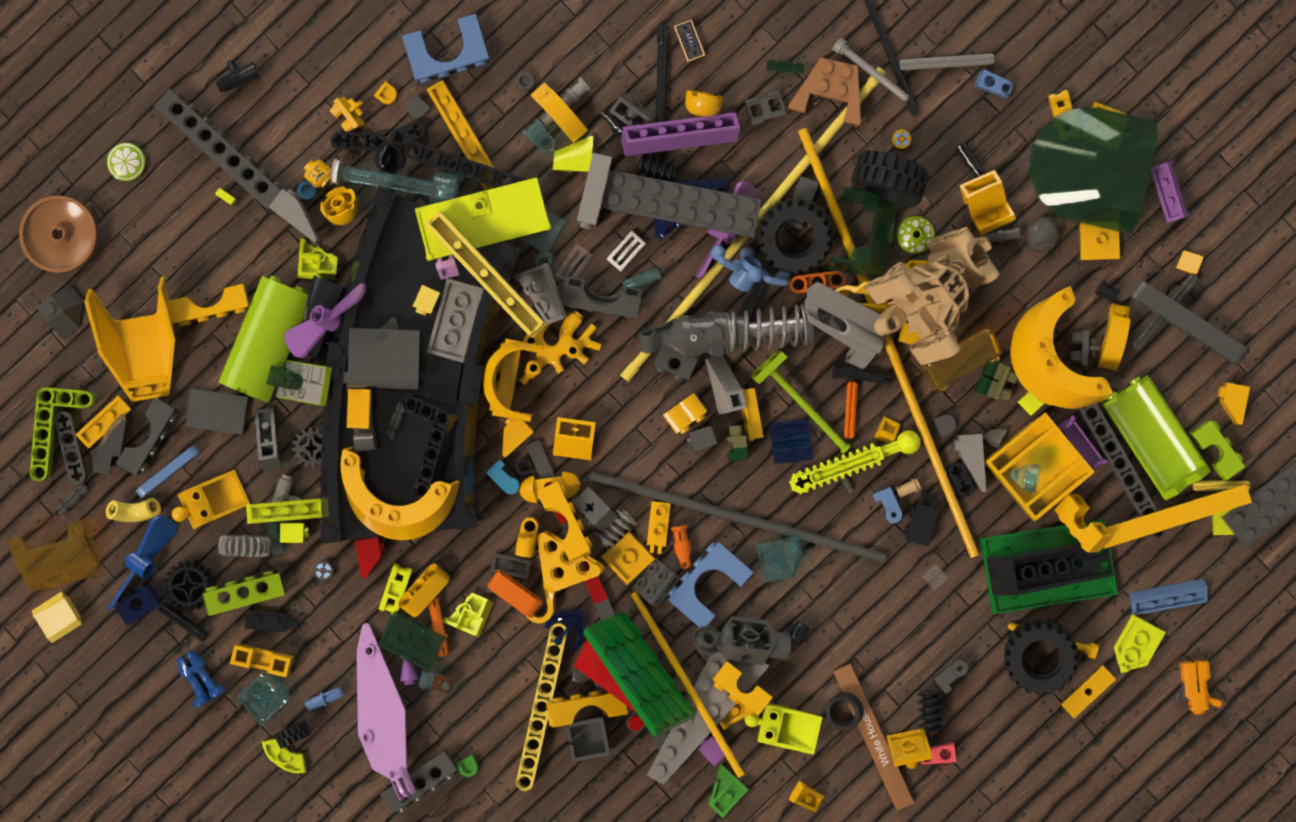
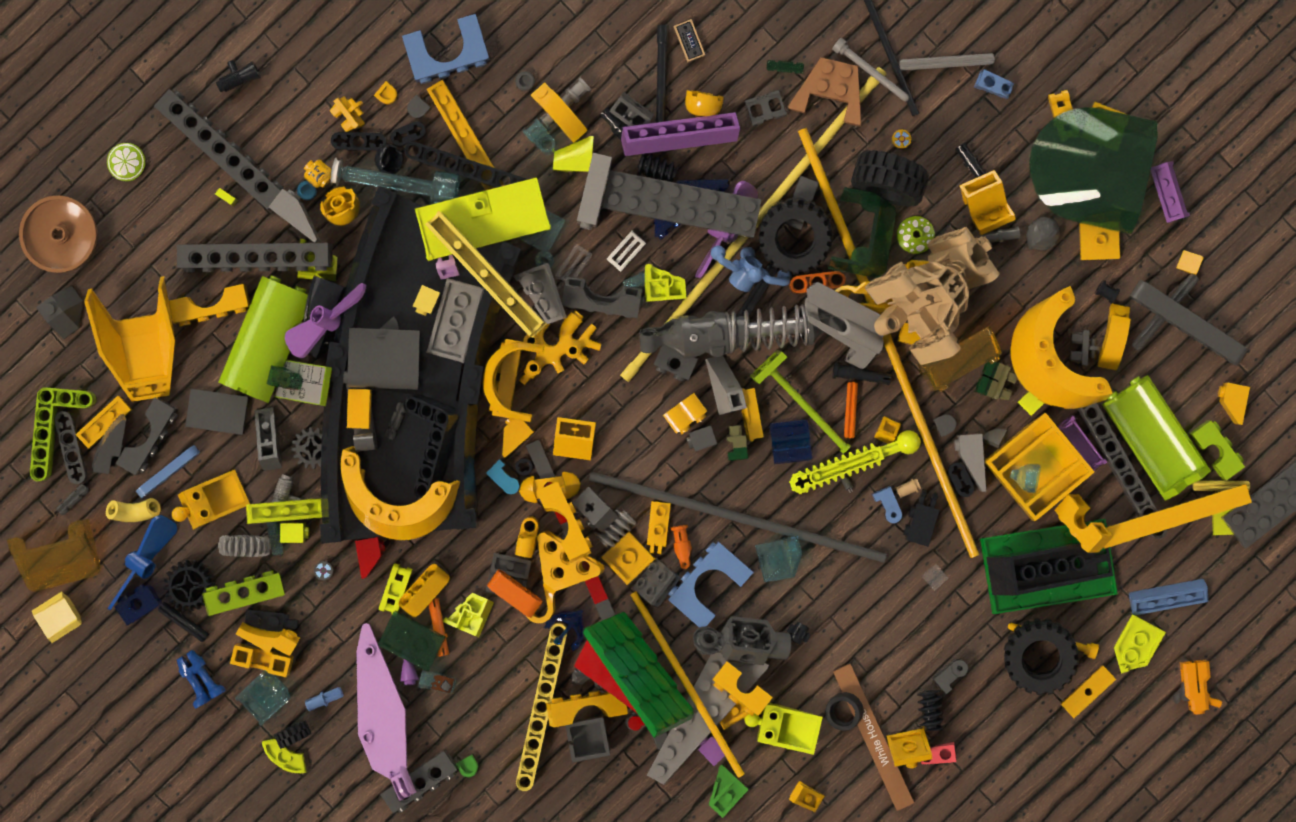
none -> dark grey brick [177,243,333,272]
none -> yellow slope [236,622,300,657]
none -> neon yellow slope [645,264,687,302]

